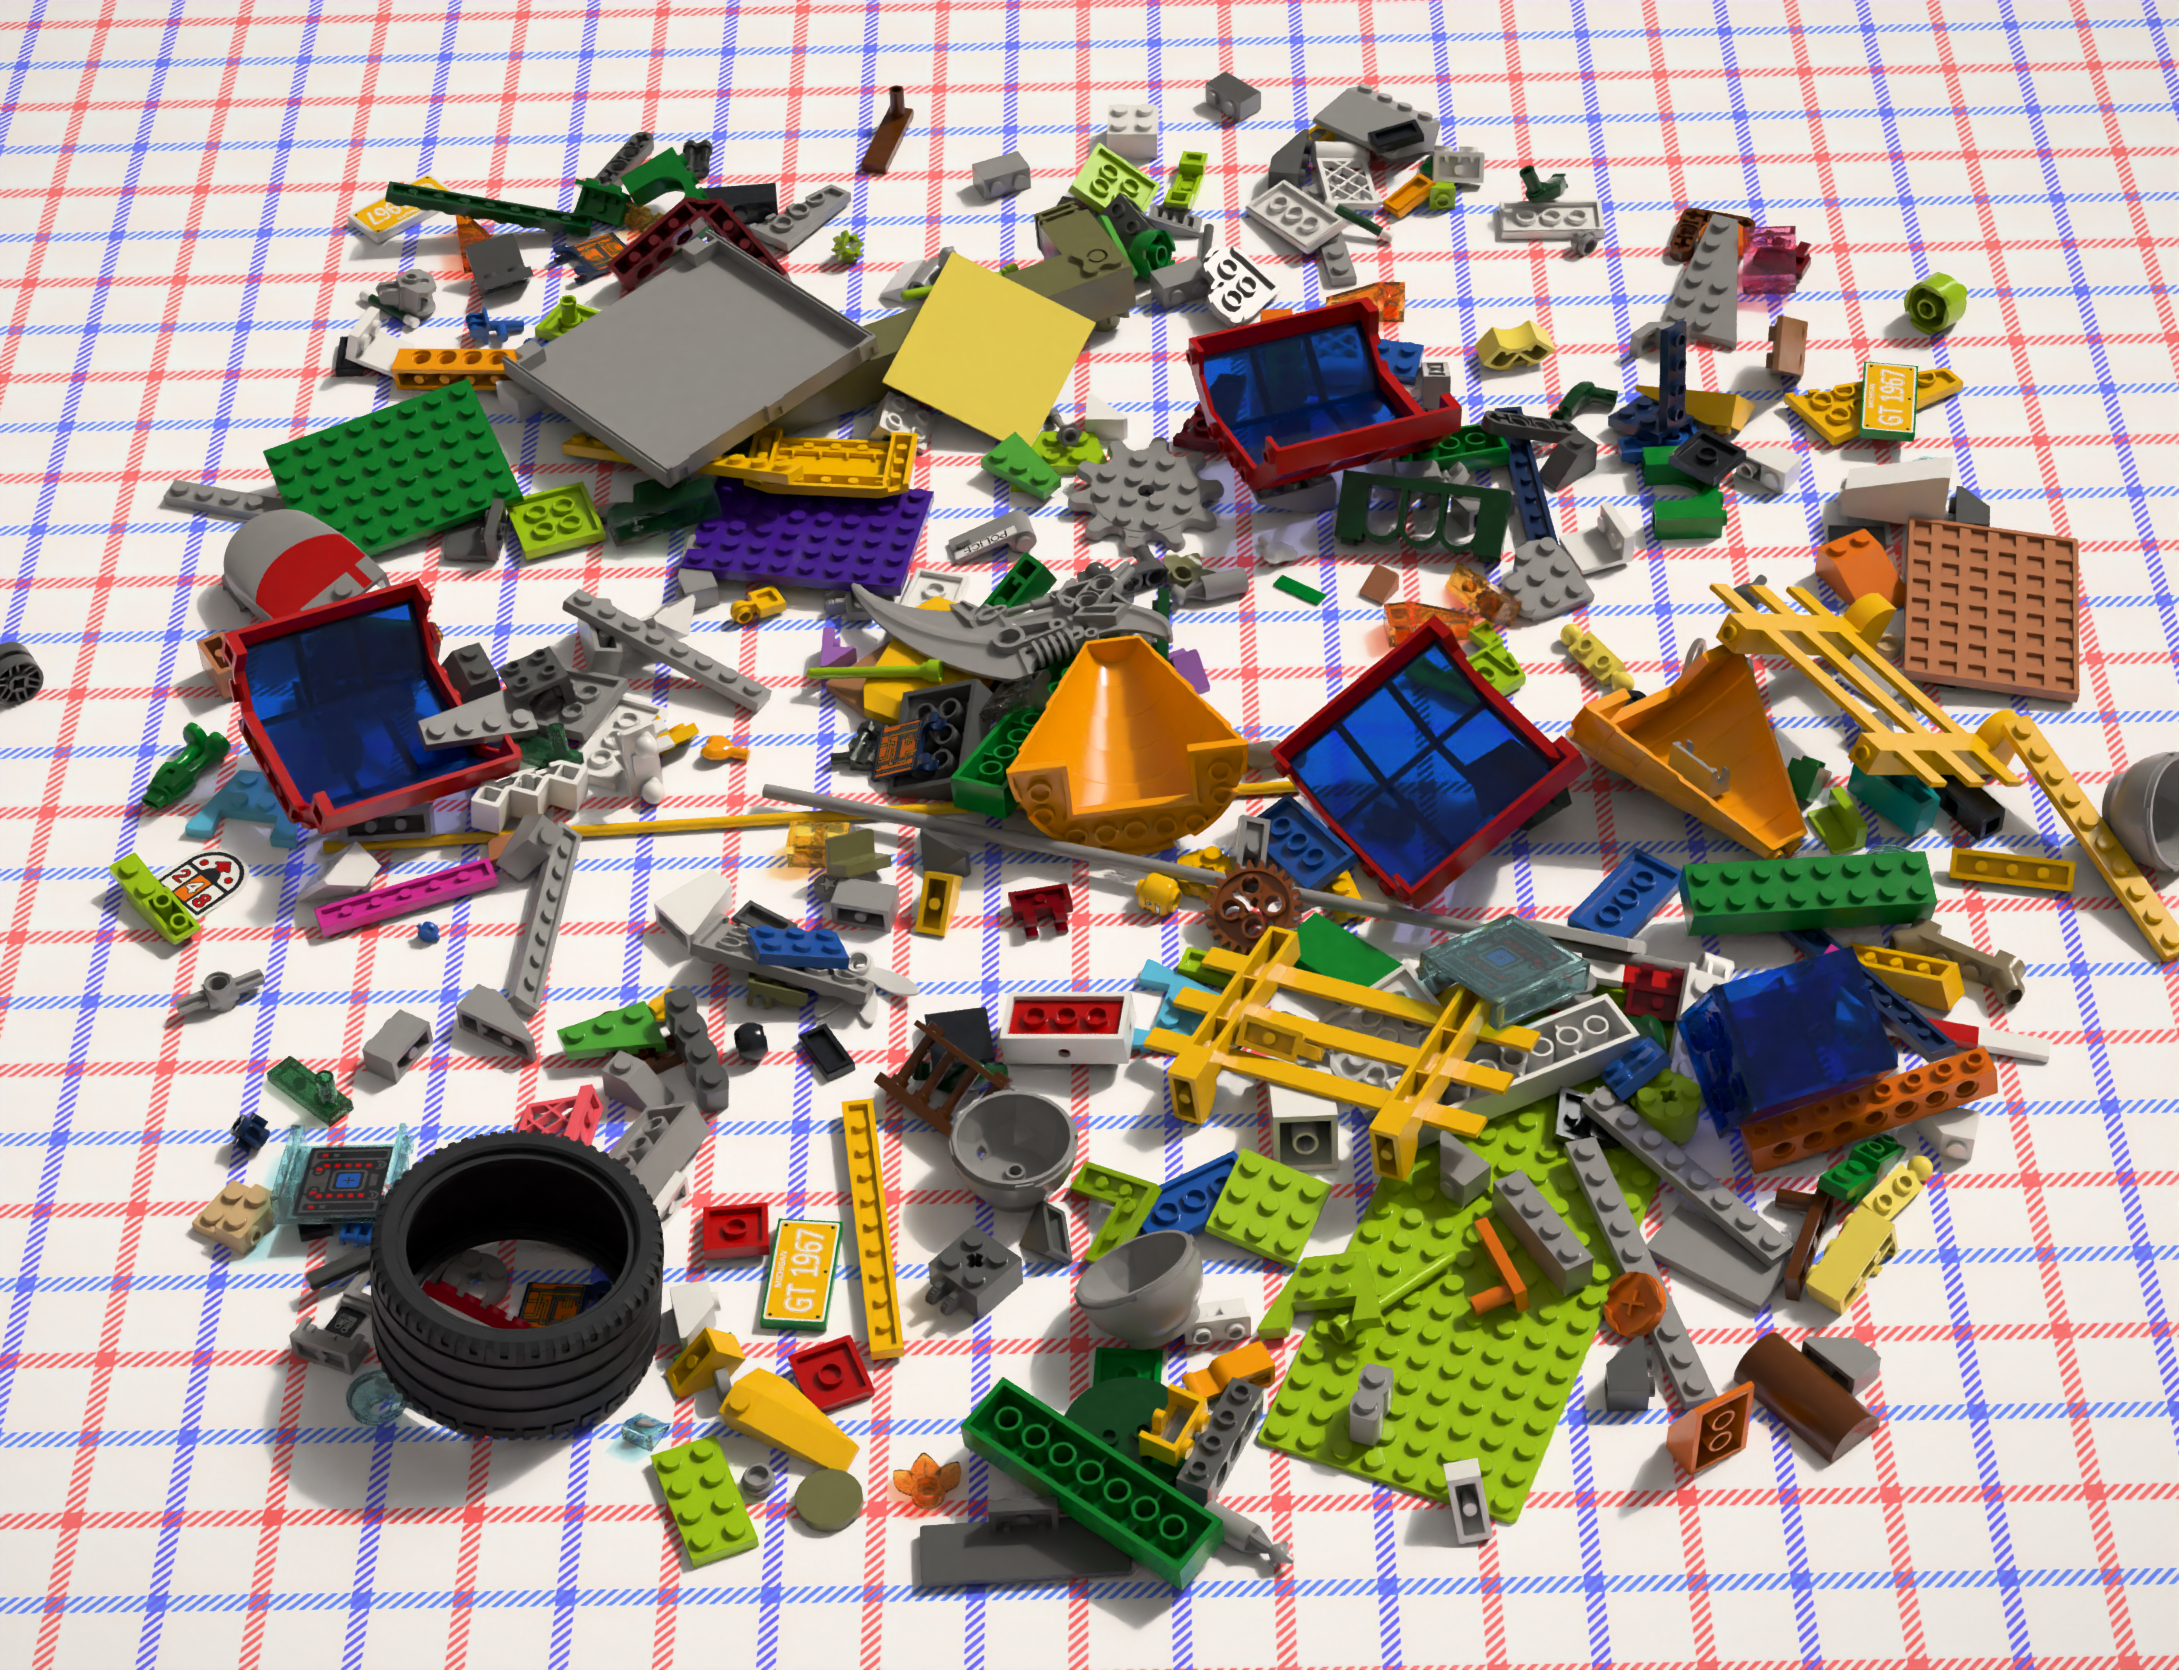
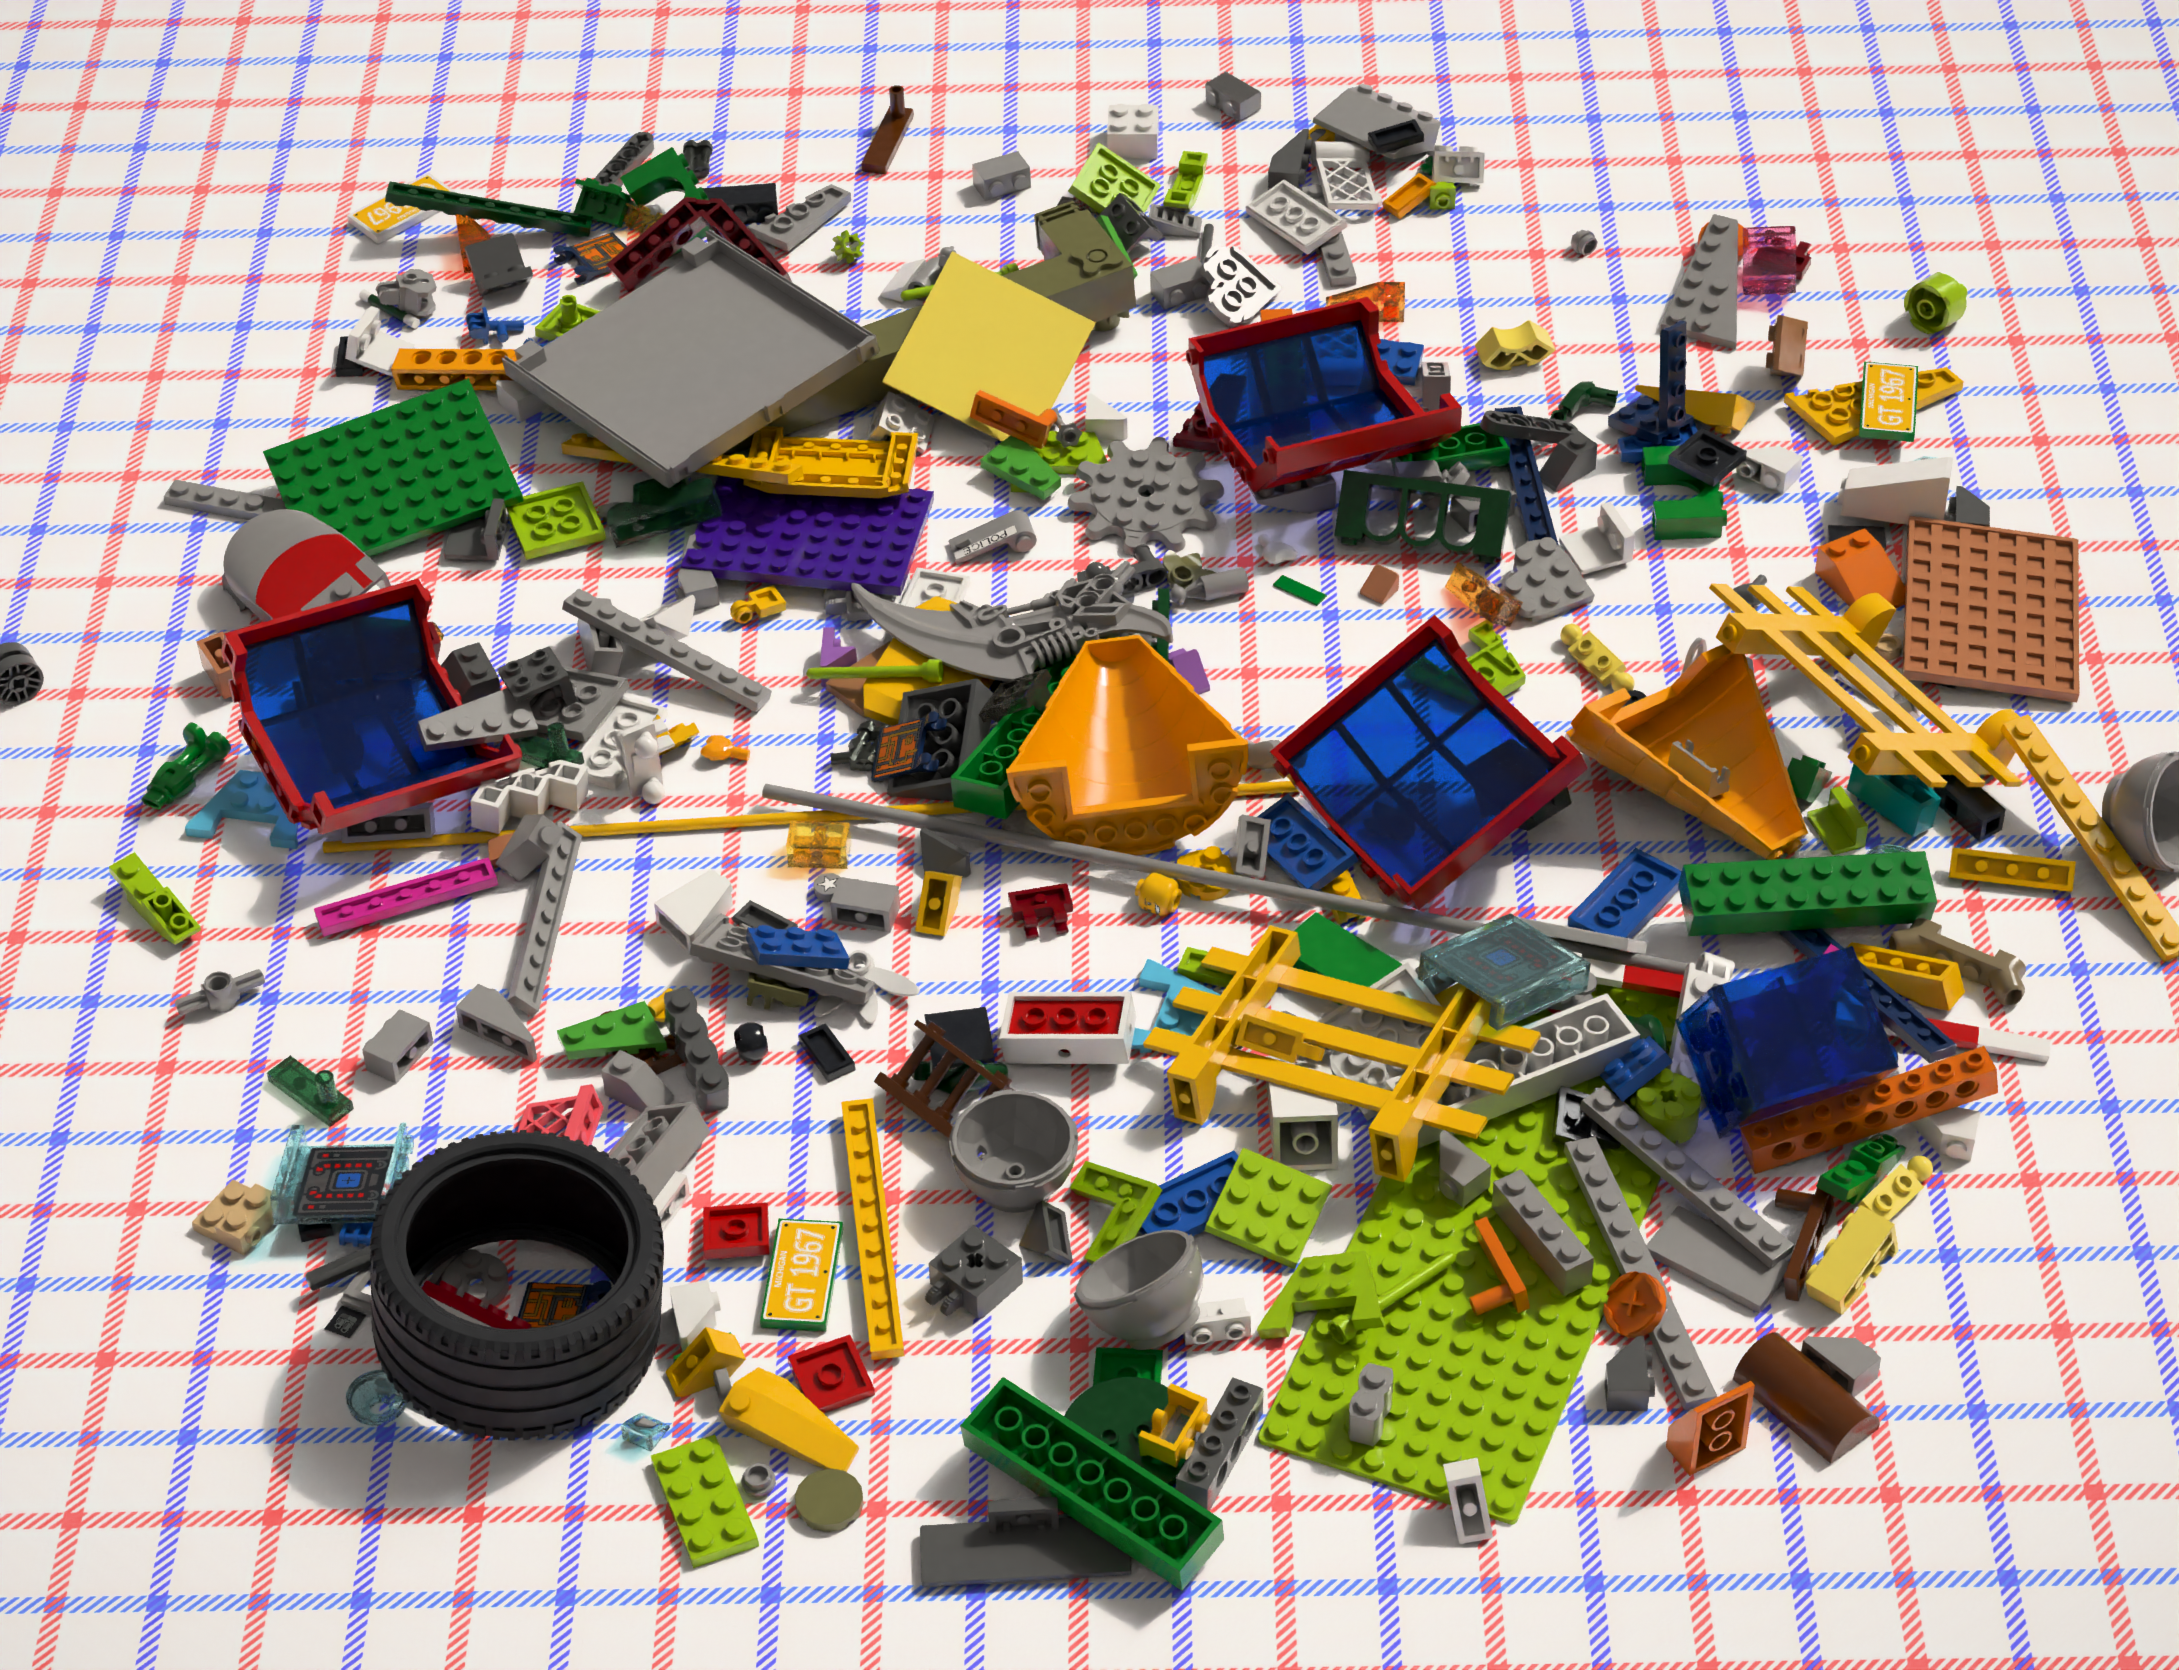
sticker [156,848,249,920] -> none
dark blue gear [230,1112,270,1153] -> none
light grey hinge [289,1316,370,1376] -> none
white slope [295,841,381,902] -> none
blue piece [416,921,441,943] -> none
olive panel [825,828,892,878] -> none
clear orange plate [893,1452,961,1510] -> none
green slope [980,552,1057,617] -> none
green cylinder [1127,229,1176,281] -> none
light orange piece [1181,1341,1275,1401] -> none
dark orange gear [1203,860,1304,956] -> none
light grey wheel [1204,1500,1295,1567] -> none
dark green bar [1323,198,1395,243] -> none
clear orange slope [1383,601,1474,648] -> none
white tile [1498,200,1605,240] -> none
dark green arm [1519,165,1569,203] -> none
dark red plate [1623,962,1685,1023] -> none
light grey slope [1629,322,1690,359] -> none
reddish brown beam [1669,208,1756,262] -> none
none -> orange piece [969,390,1058,449]

